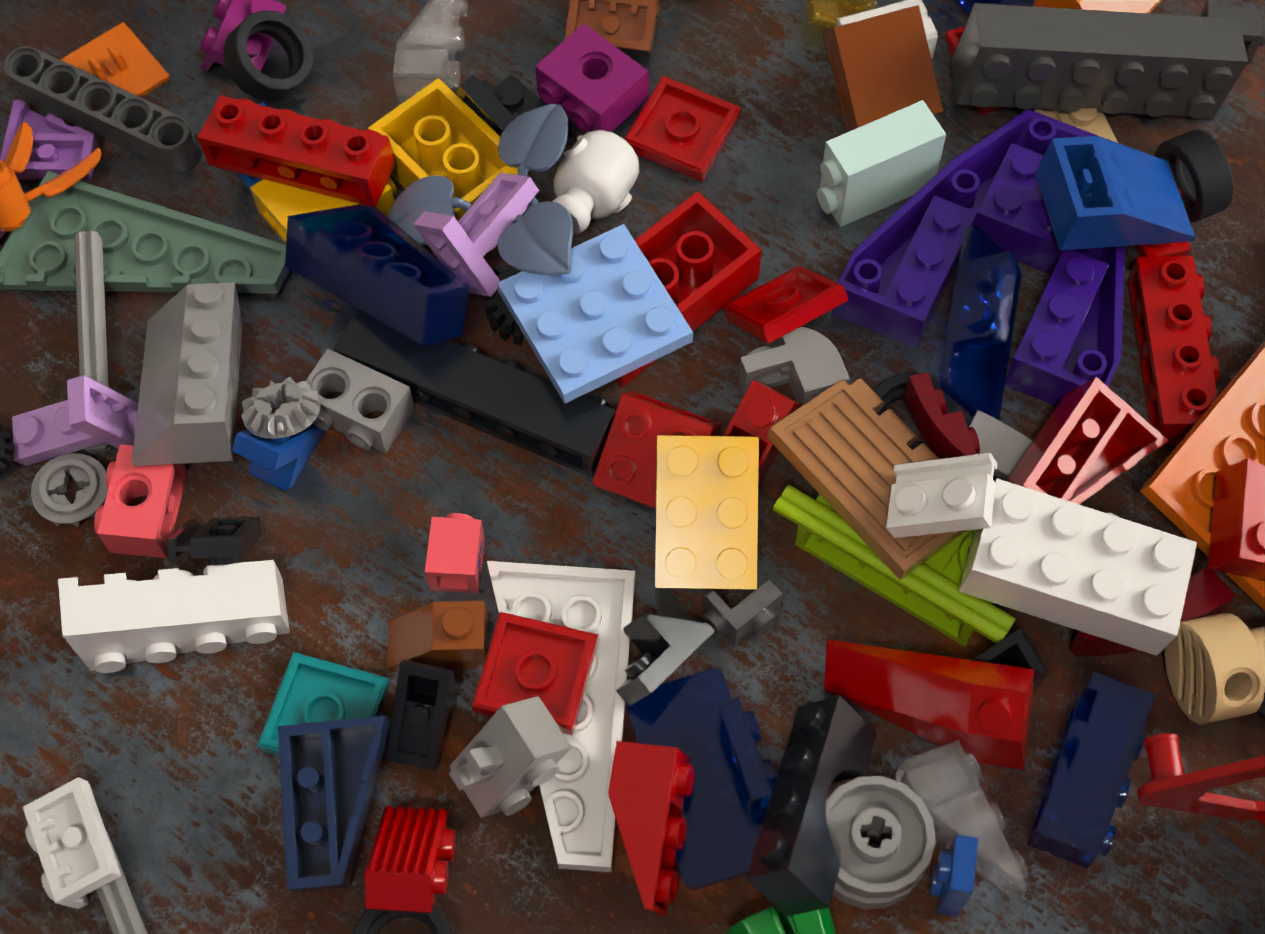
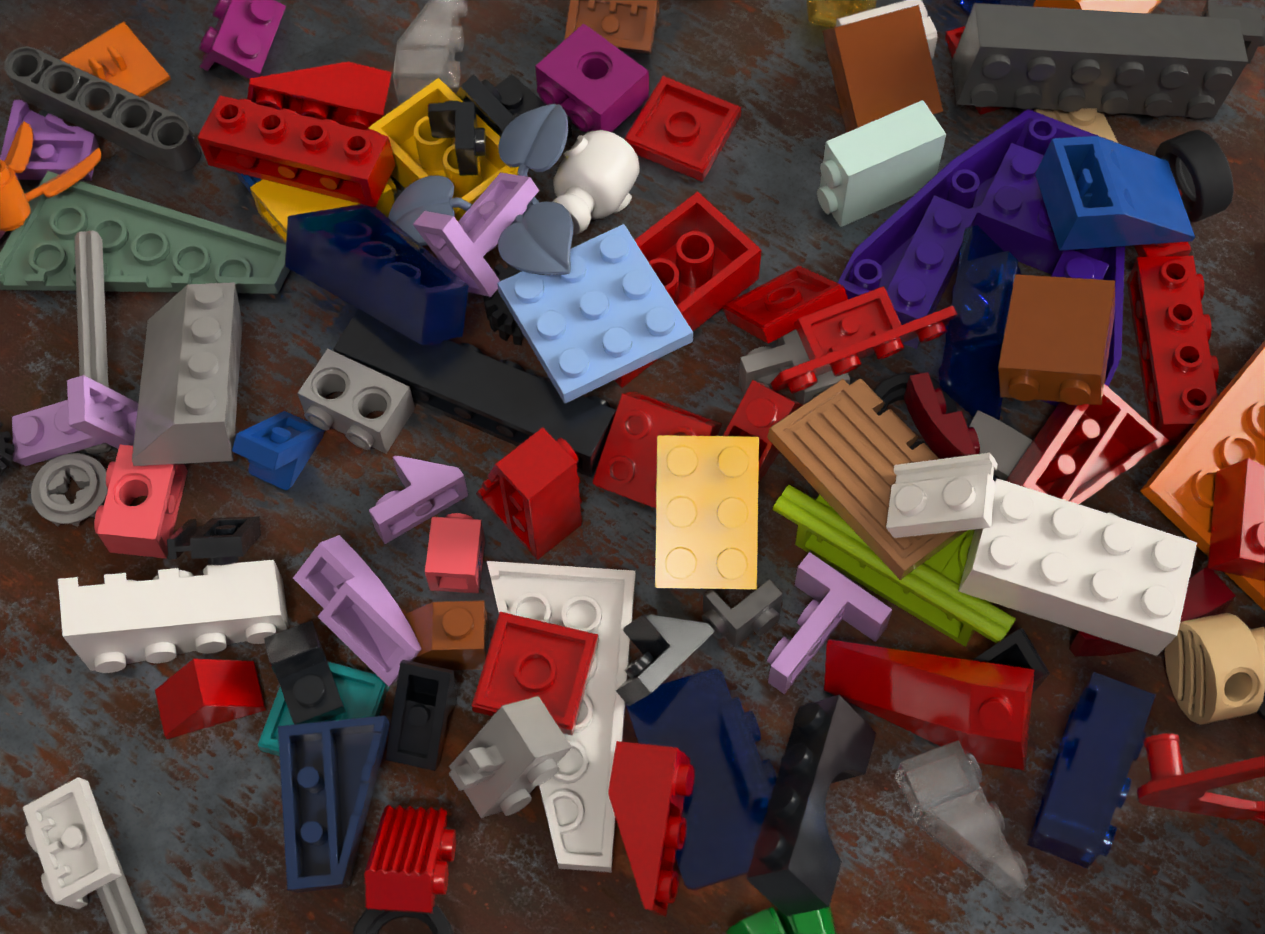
black tyre [223,10,313,101] -> none
light grey gear [241,377,320,439] -> none
light grey wheel [825,776,936,909] -> none
blue plate [929,834,978,917] -> none
none -> red slope [155,658,266,739]
none -> red slope [247,62,392,130]
none -> black slope [264,620,346,725]
none -> lavender slope [293,535,422,687]
none -> lavender slope [369,456,468,544]
none -> black bracket [428,101,486,176]
none -> red wedge [476,427,582,560]
none -> lavender bracket [767,552,893,694]
none -> red bracket [771,286,957,394]
none -> dark orange brick [998,274,1115,405]

